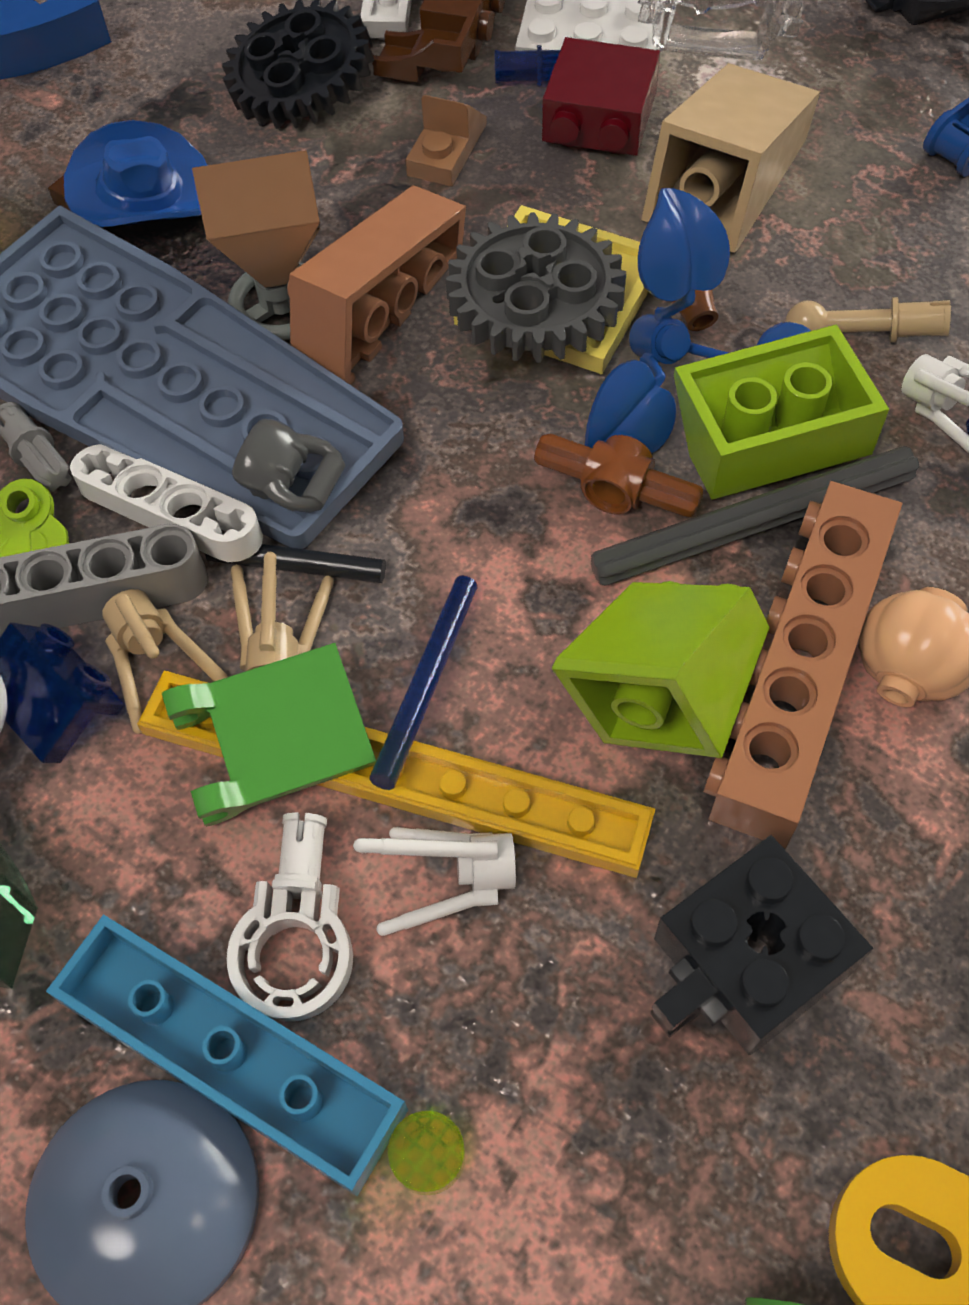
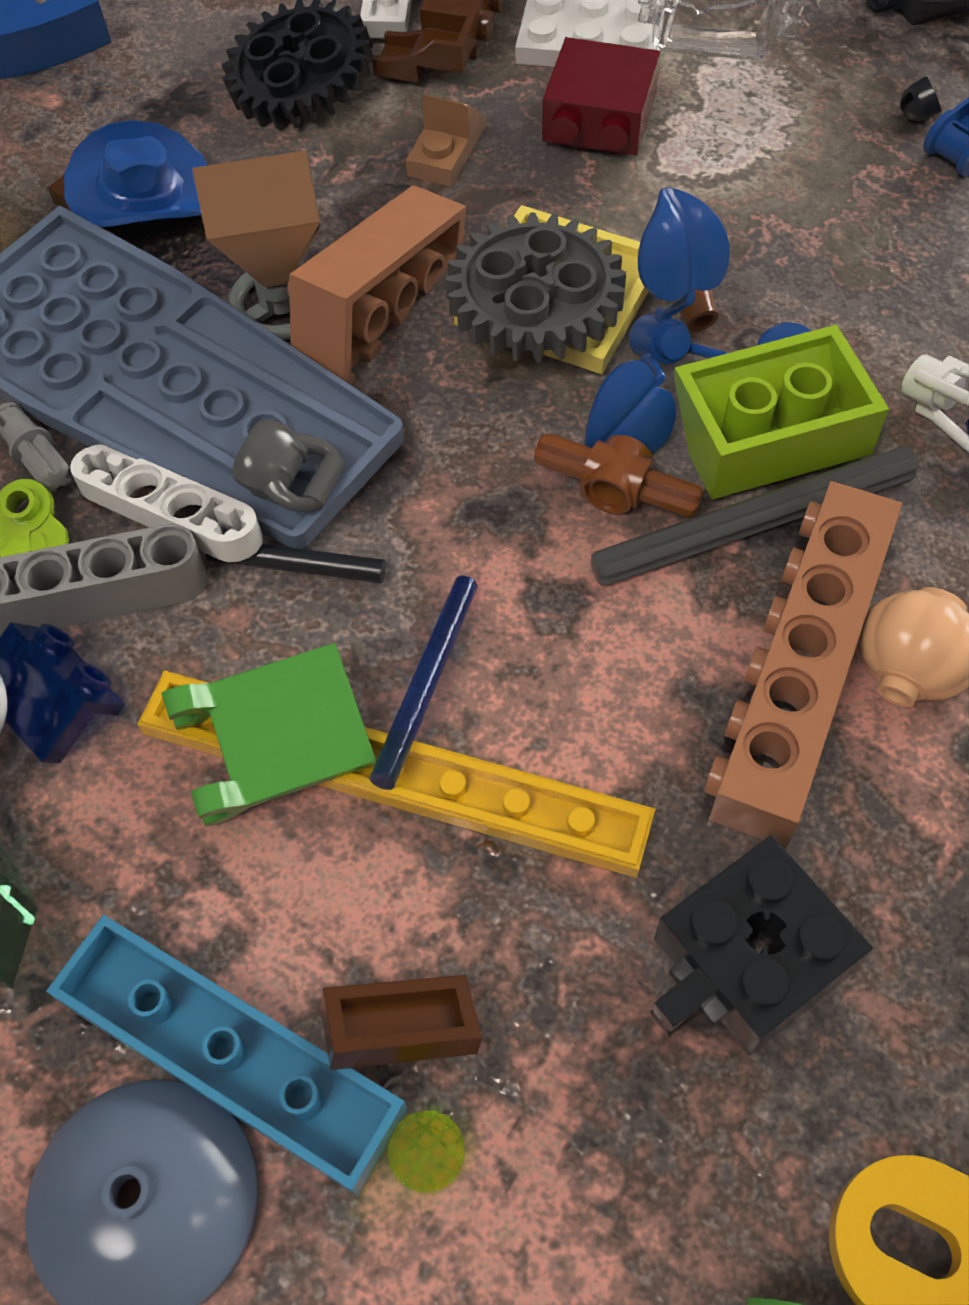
tan plant [102,589,228,734] -> none
white pin [227,812,353,1022] -> none
tan plant [231,552,334,671] -> none
white plant [353,827,516,936] -> none
clear blue axle [495,45,560,86] -> none
lime slope [552,581,770,758] -> none
tan slope [641,63,820,253] -> none
tan pin [785,297,951,342] -> none
none -> reddish brown tile [320,975,482,1070]
none -> black hinge [900,76,942,123]

